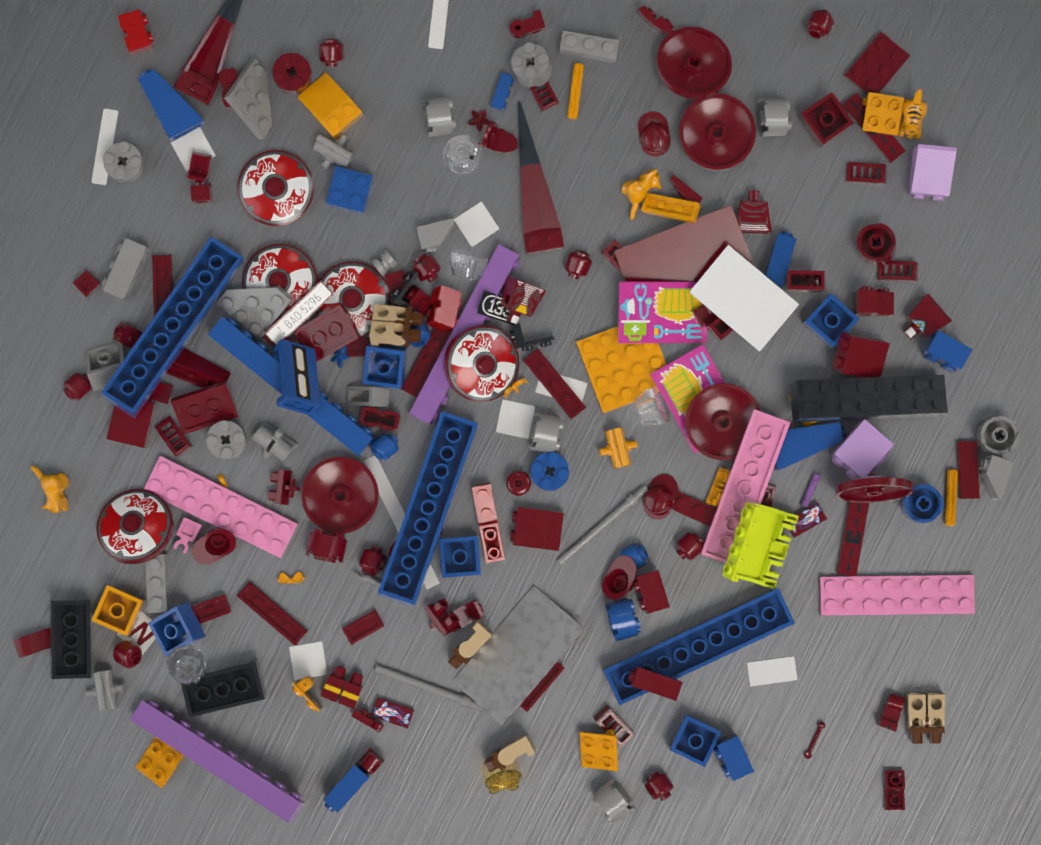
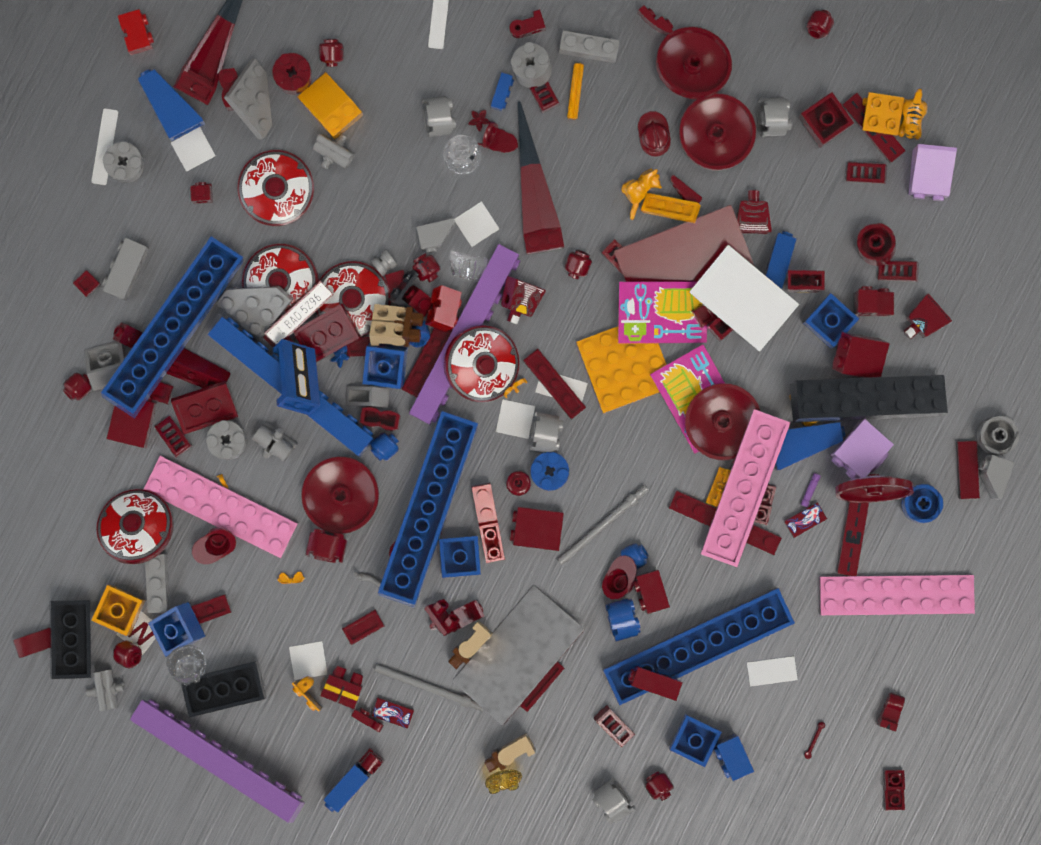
light orange animal [31,466,69,514] -> none
light orange hinge [135,737,184,788] -> none
dark red tile [152,255,173,316] -> none
bright pink plate [174,517,202,553] -> none
dark red bracket [186,151,212,183] -> none
dark red tile [237,581,308,646] -> none
dark red hips [268,469,300,505] -> none
blue brick [326,166,374,215] -> none
dark red head [359,546,387,576] -> none
white sticker [363,456,440,590] -> none
black sticker [477,290,516,325] -> none
black bracket [510,324,555,352] -> none
light orange hinge [579,730,618,771] -> none
light orange pin [599,427,637,469] -> none
clear piece [634,386,669,425] -> none
dark red piece [643,474,678,520] -> none
dark red head [676,532,704,561] -> none
neon yellow hinge [722,502,799,589] -> none
dark red plate [844,32,910,96] -> none
tan hips [905,693,945,744] -> none
blue brick [921,331,973,373] -> none
light orange axle [944,469,958,526] -> none

